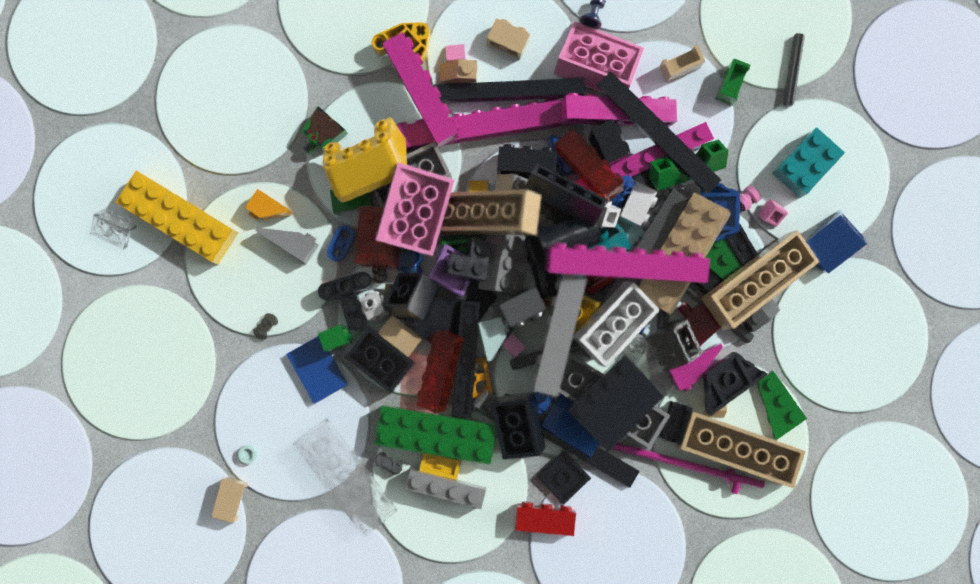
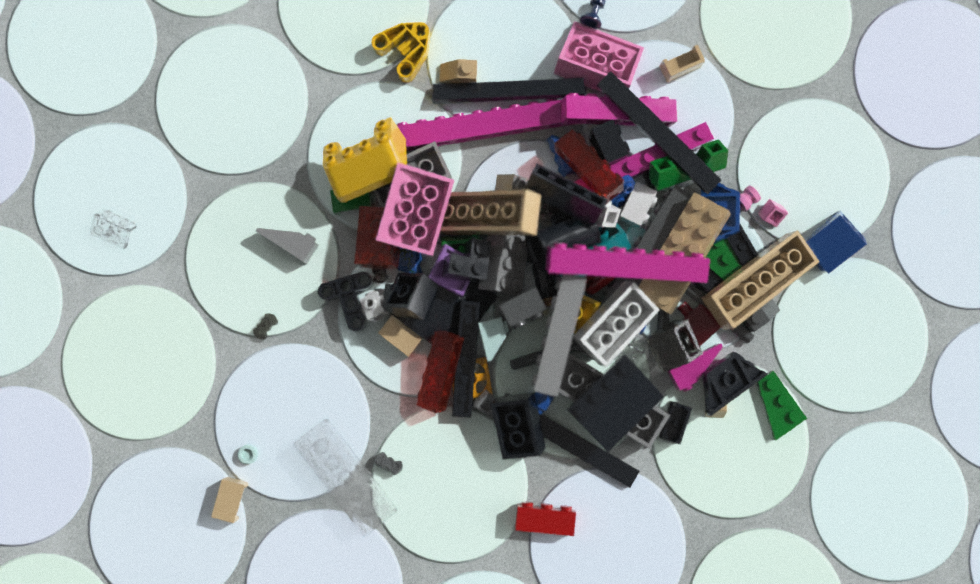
yellow brick [115,170,239,265] -> none
light orange slope [245,189,293,221] -> none
blue tile [286,336,349,404] -> none
torso [302,106,348,154] -> none
green brick [318,325,353,352] -> none
blue plate [327,225,355,262] -> none
black brick [344,327,416,394] -> none
green brick [374,405,496,464] -> none
dark pink brick [382,32,460,148] -> none
light grey brick [405,467,487,509] -> none
yellow plate [419,453,462,480] -> none
bright pink slope [446,44,466,62] -> none
yellow slope [469,180,488,192] -> none
tan brick [487,18,530,59] -> none
black brick [497,144,557,179] -> none
bright pink slope [502,334,525,357] -> none
black tile [537,450,591,505] -> none
blue tile [541,394,599,458] -> none
dark pink piece [598,443,765,494] -> none
tan brick [677,411,806,489] -> none
green panel [715,58,751,106] -> none
teal brick [772,127,845,198] -> none
dark grey axle [783,33,805,107] -> none

